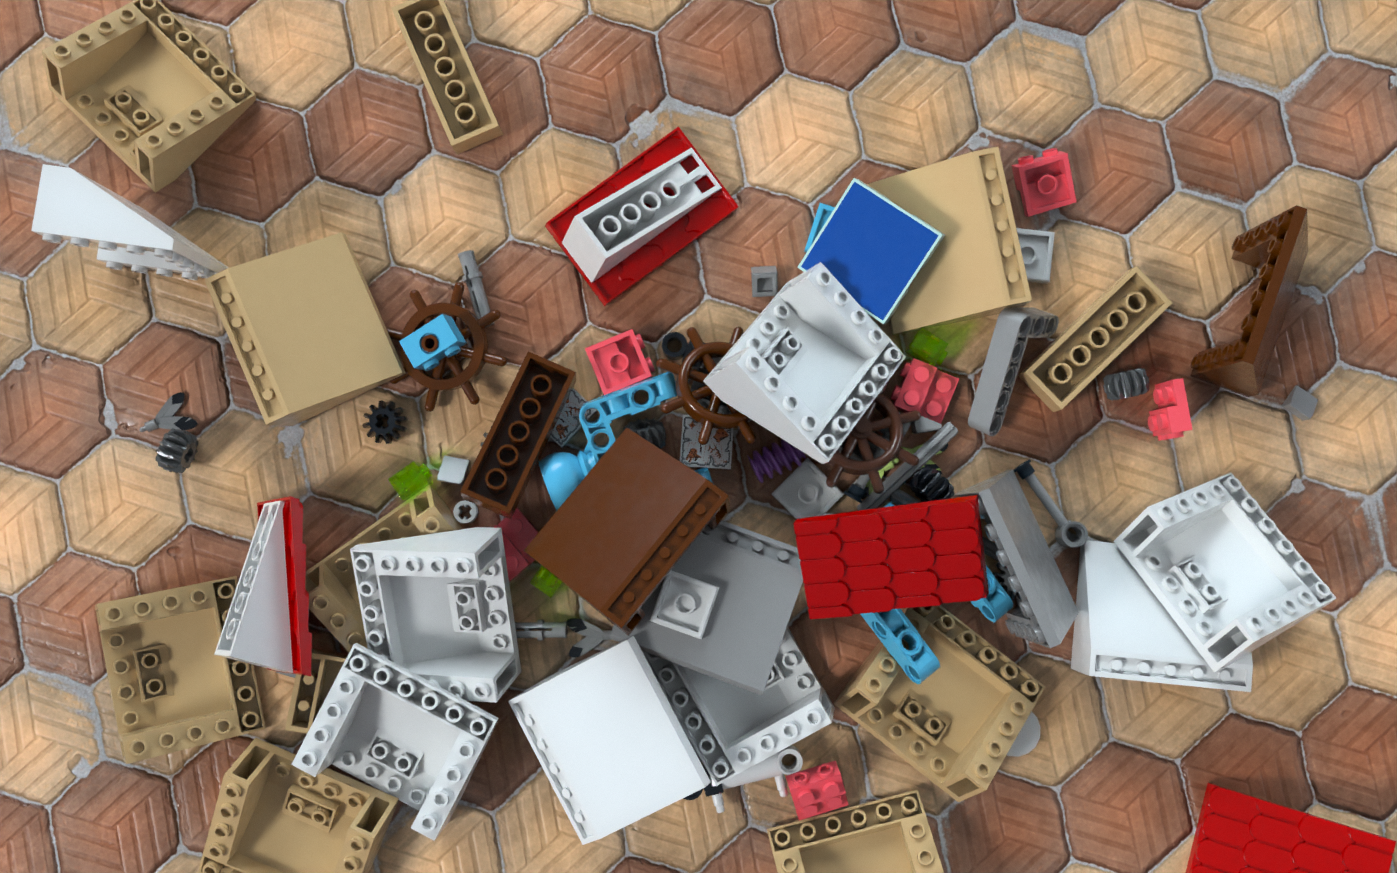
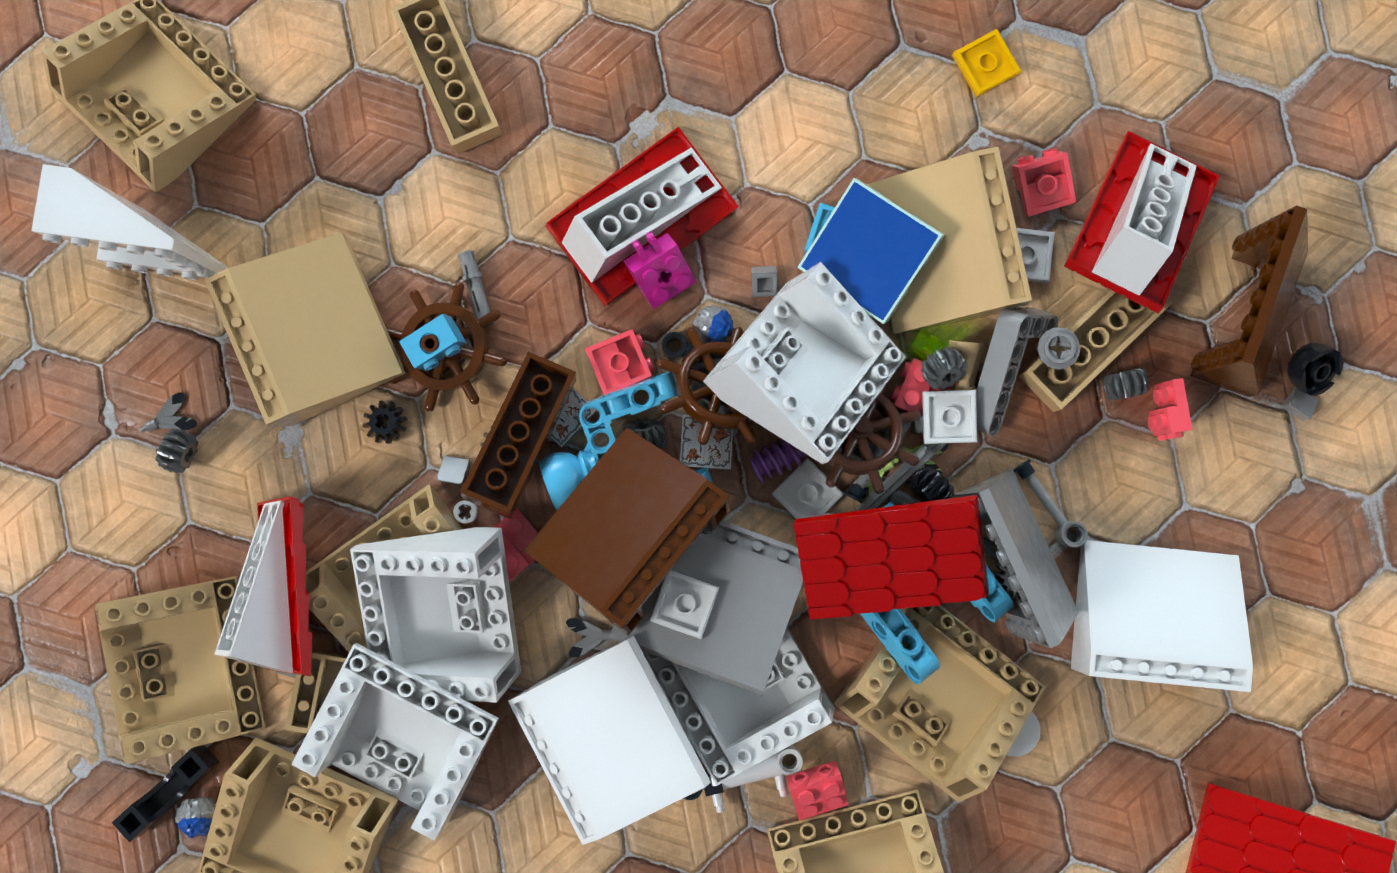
clear neon green brick [388,461,433,501] -> none
light grey pin [515,620,568,641] -> none
clear neon green brick [530,566,563,598] -> none
white slope [1114,472,1336,672] -> none
none -> black arch [112,745,220,842]
none -> piece [175,797,217,838]
none -> dark pink hinge [624,231,697,309]
none -> piece [693,305,734,343]
none -> dark grey gear [921,346,967,390]
none -> white tile [922,390,977,444]
none -> tan piece [949,340,986,391]
none -> yellow tile [952,29,1022,98]
none -> light grey gear [1037,327,1080,370]
none -> piece [1064,131,1220,314]
none -> black cylinder [1287,343,1344,396]

